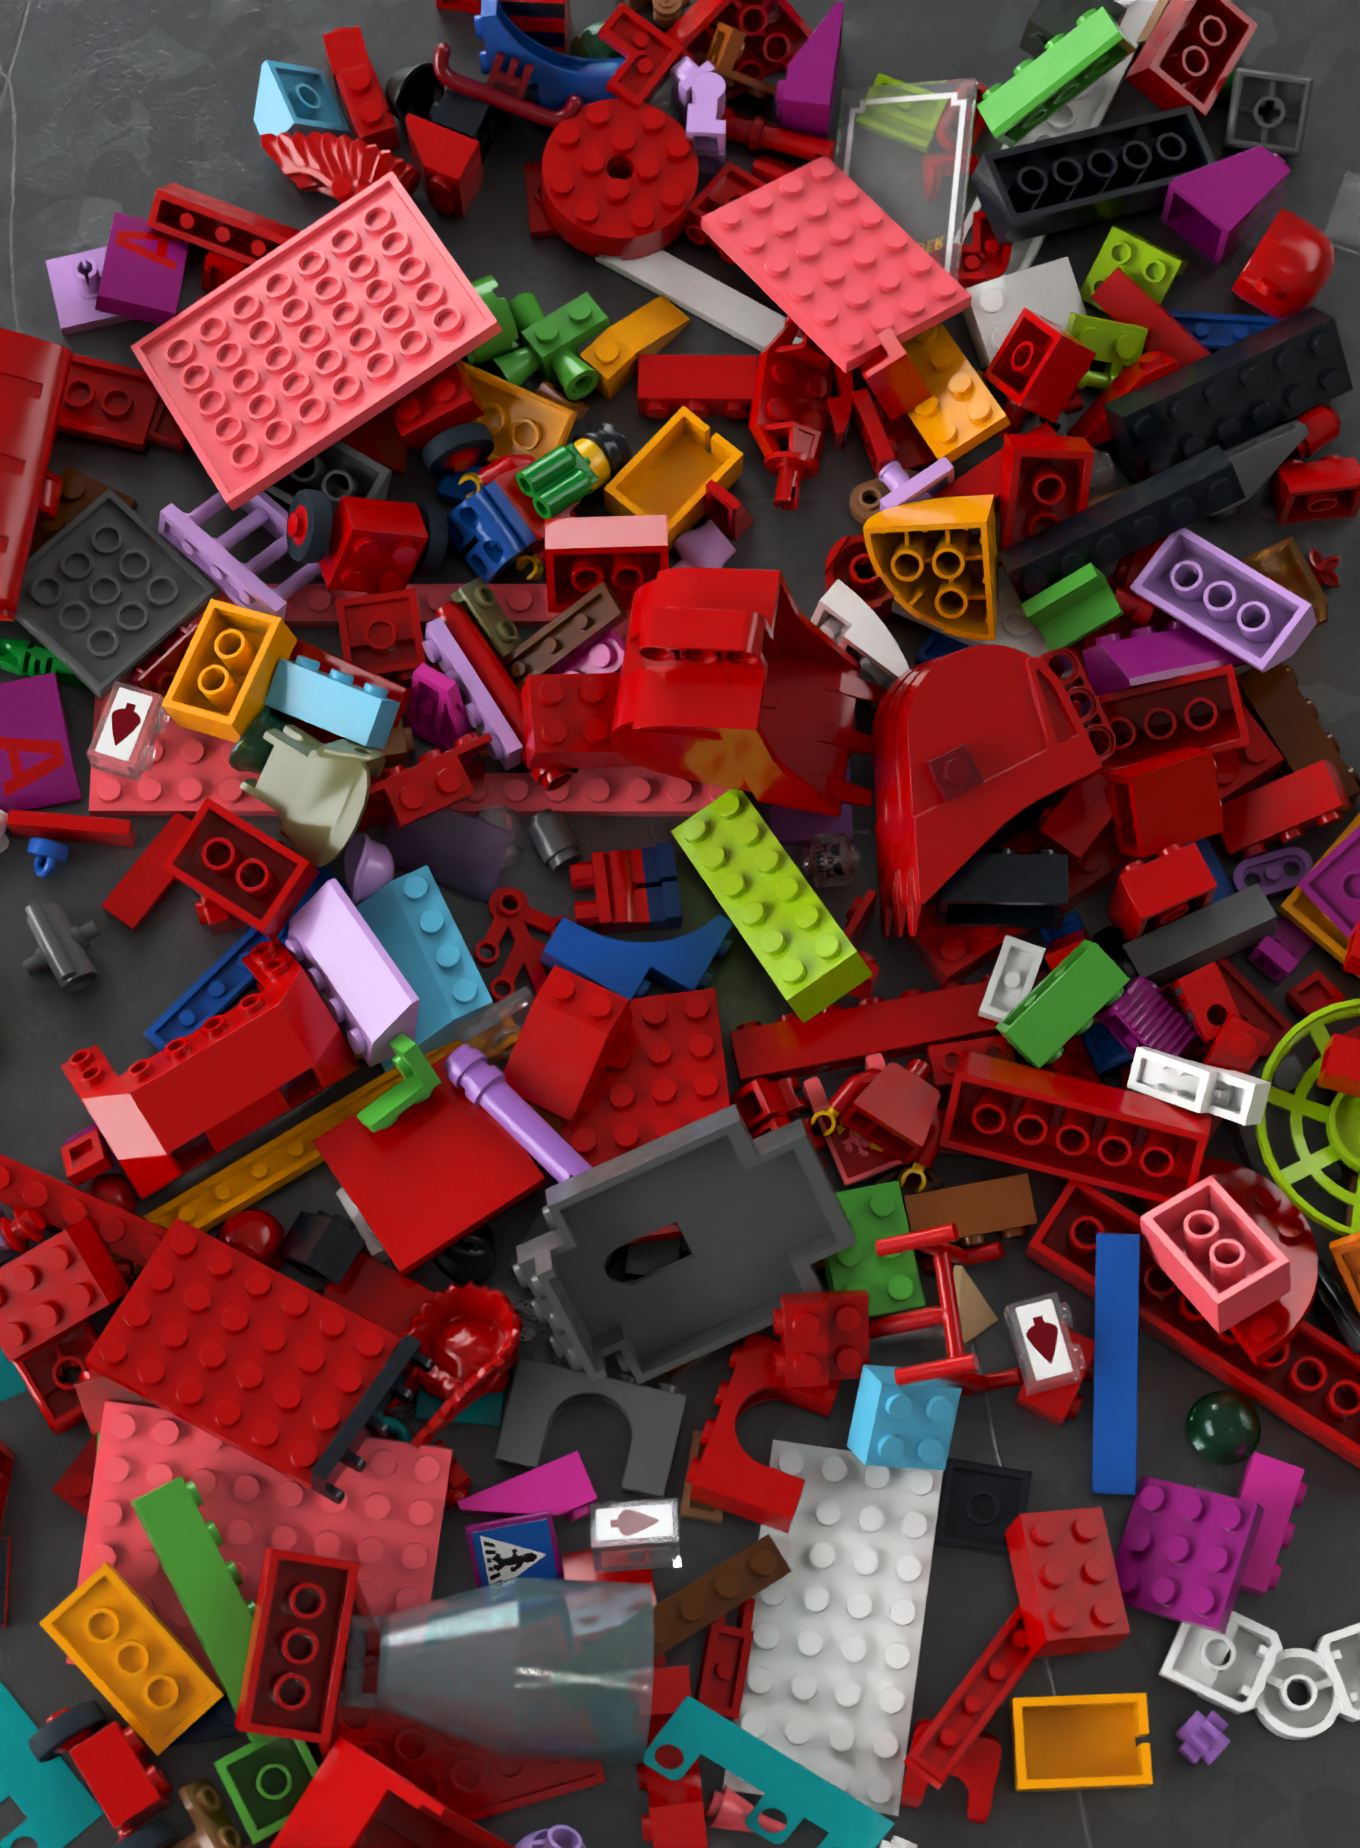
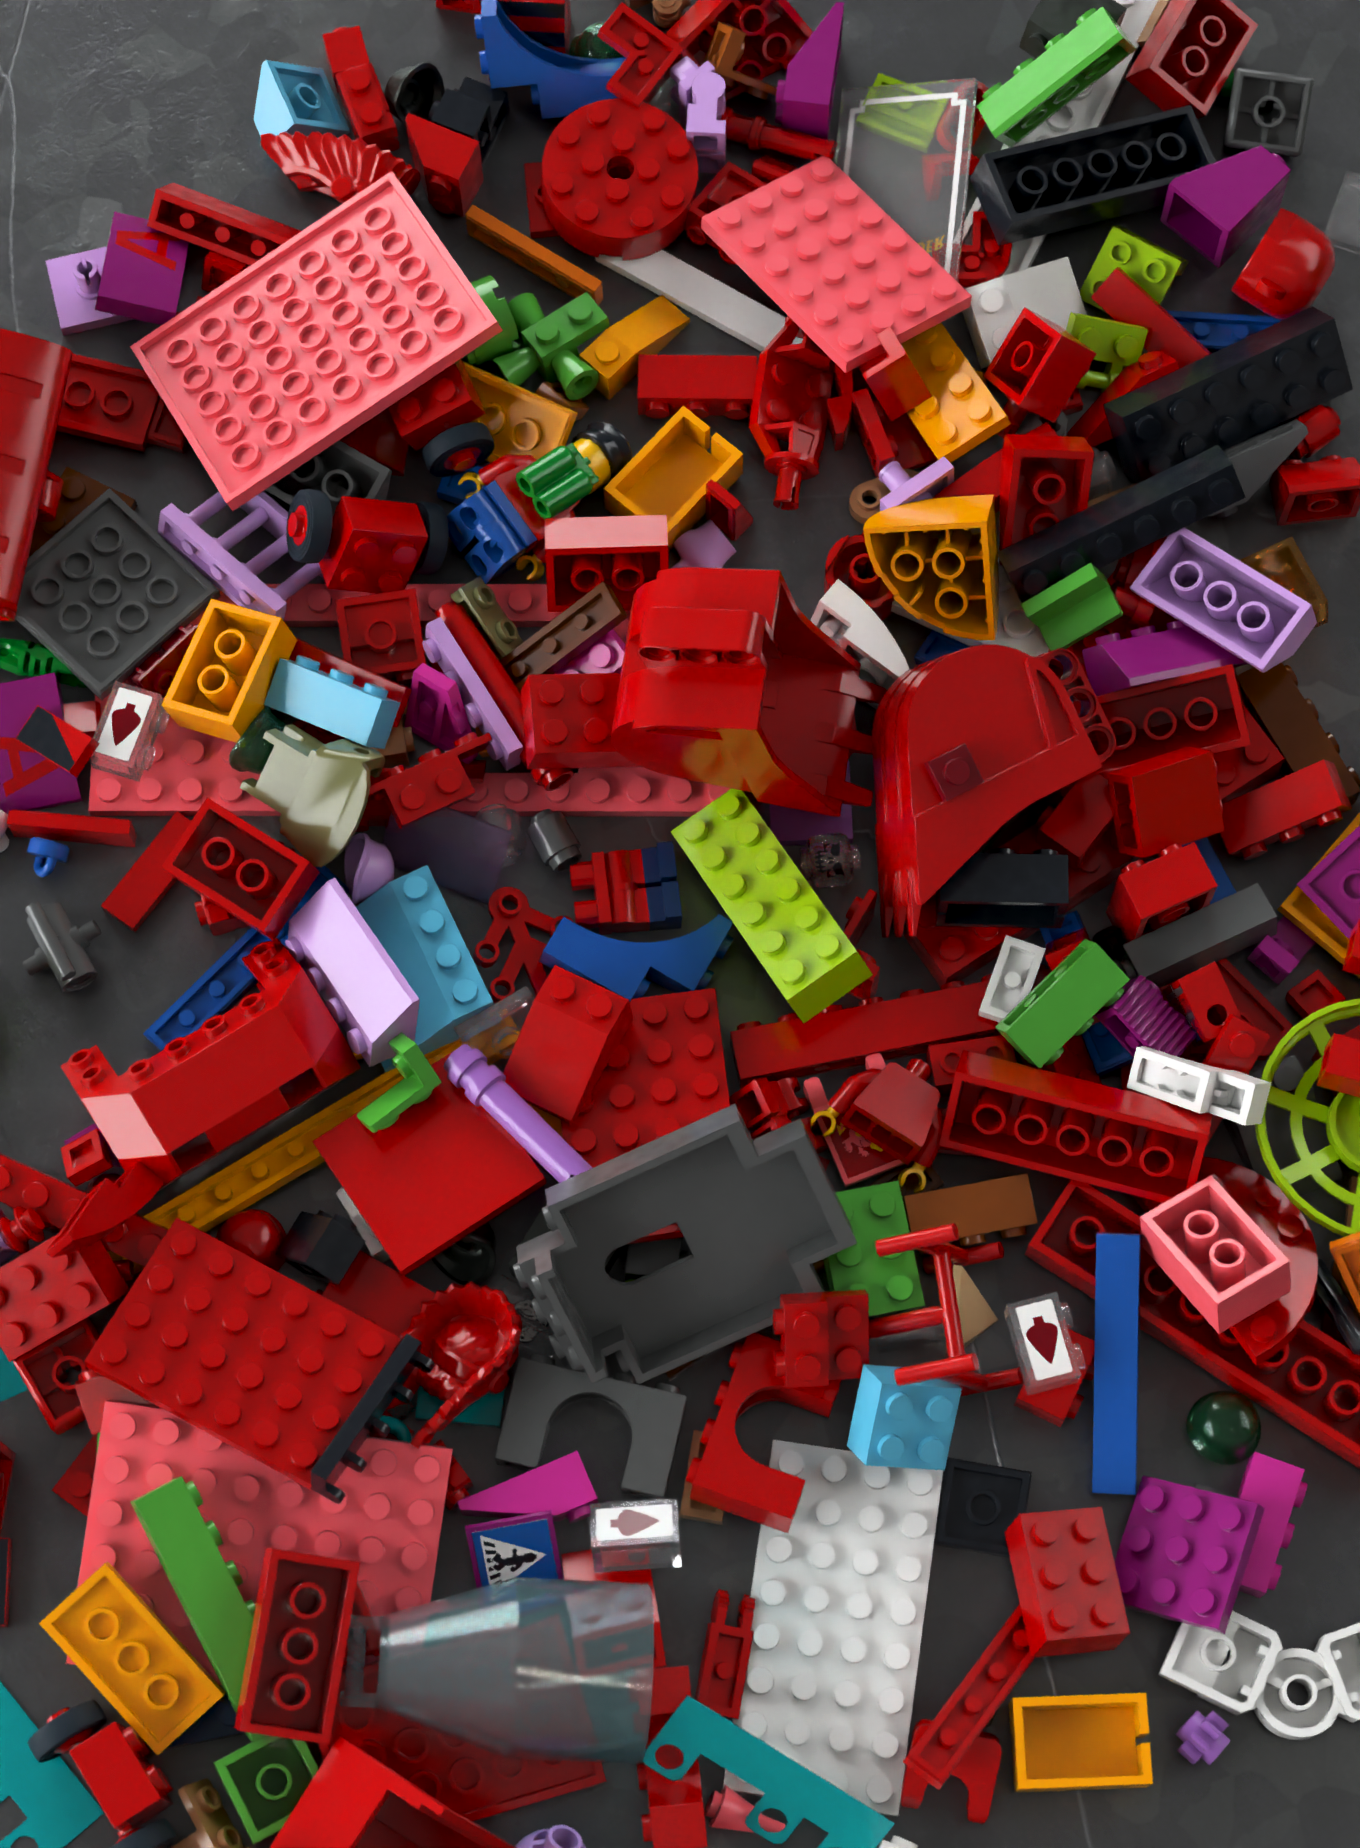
dark red piece [433,42,583,128] -> none
reddish brown plate [548,1534,792,1712] -> none
medium lavender plate [1231,847,1313,899] -> none
red plant [1294,547,1341,595] -> none
none -> tile [15,705,100,778]
none -> red slope [45,1161,165,1258]
none -> slope [63,701,102,740]
none -> orange tile [465,205,603,306]

